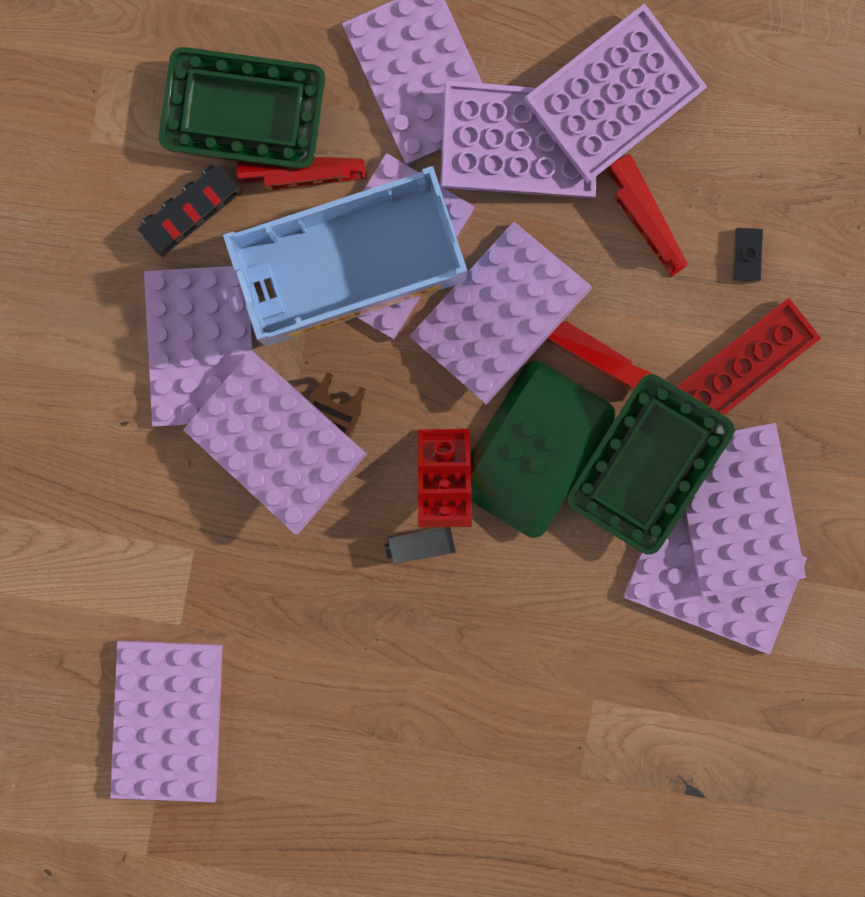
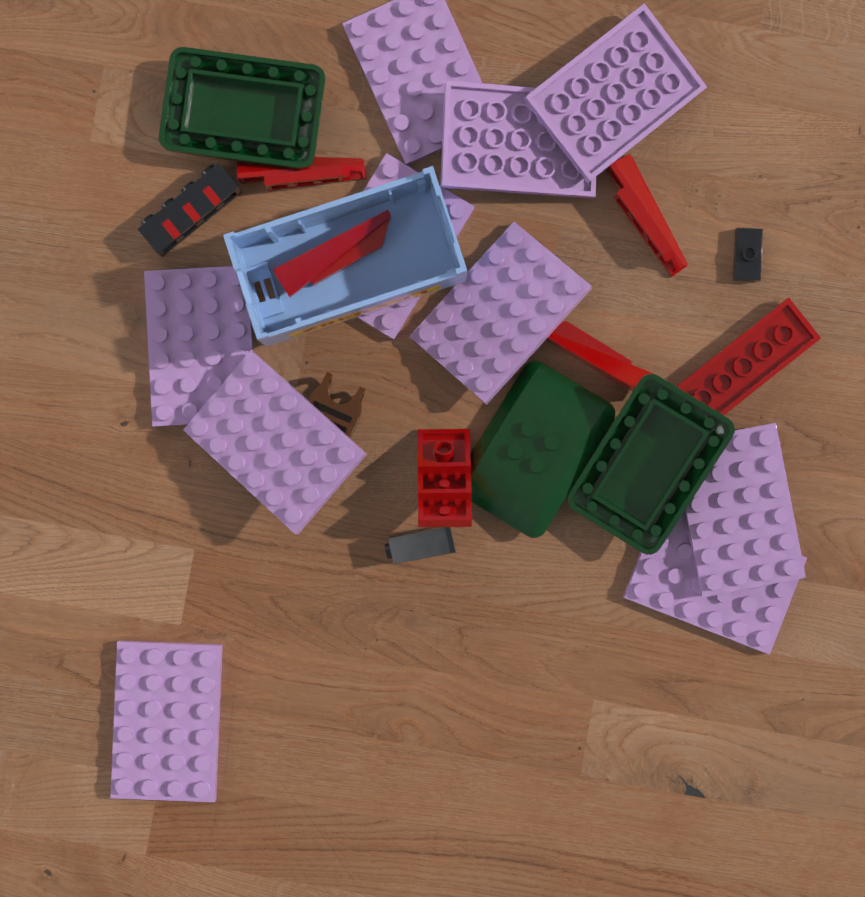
none -> red wedge [273,210,391,297]

